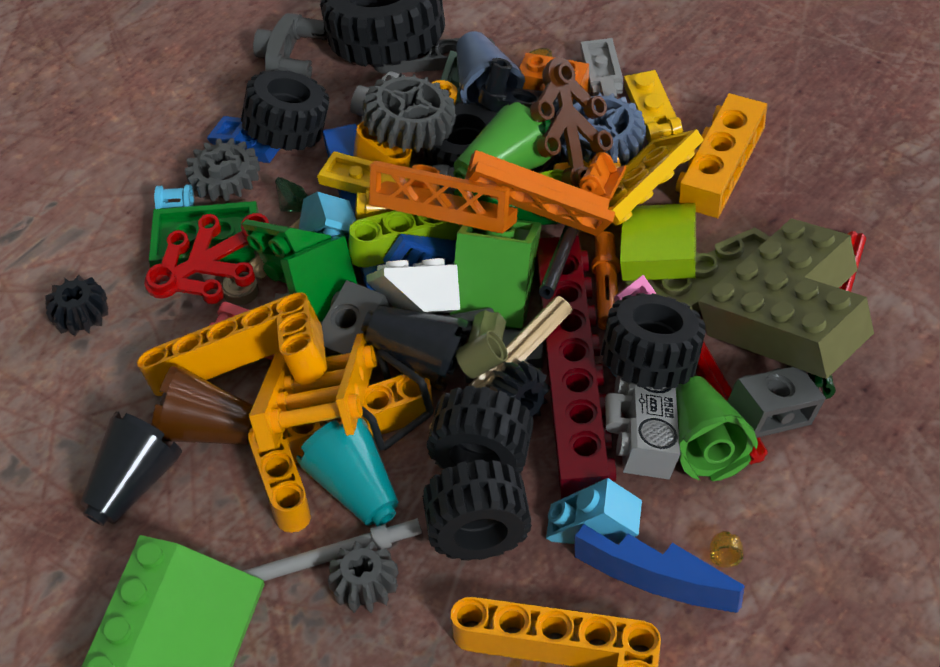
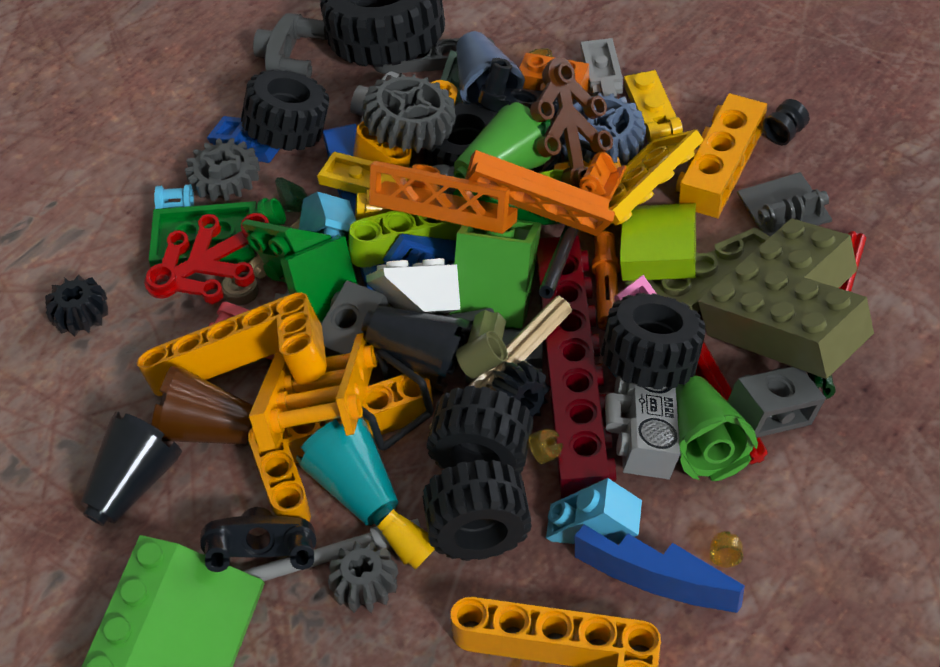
none -> black connector [200,507,316,572]
none -> green plate [255,198,286,225]
none -> yellow cone [377,509,435,569]
none -> clear yellow hinge [529,429,563,464]
none -> dark grey hinge [737,172,832,237]
none -> black wheel [762,99,810,146]

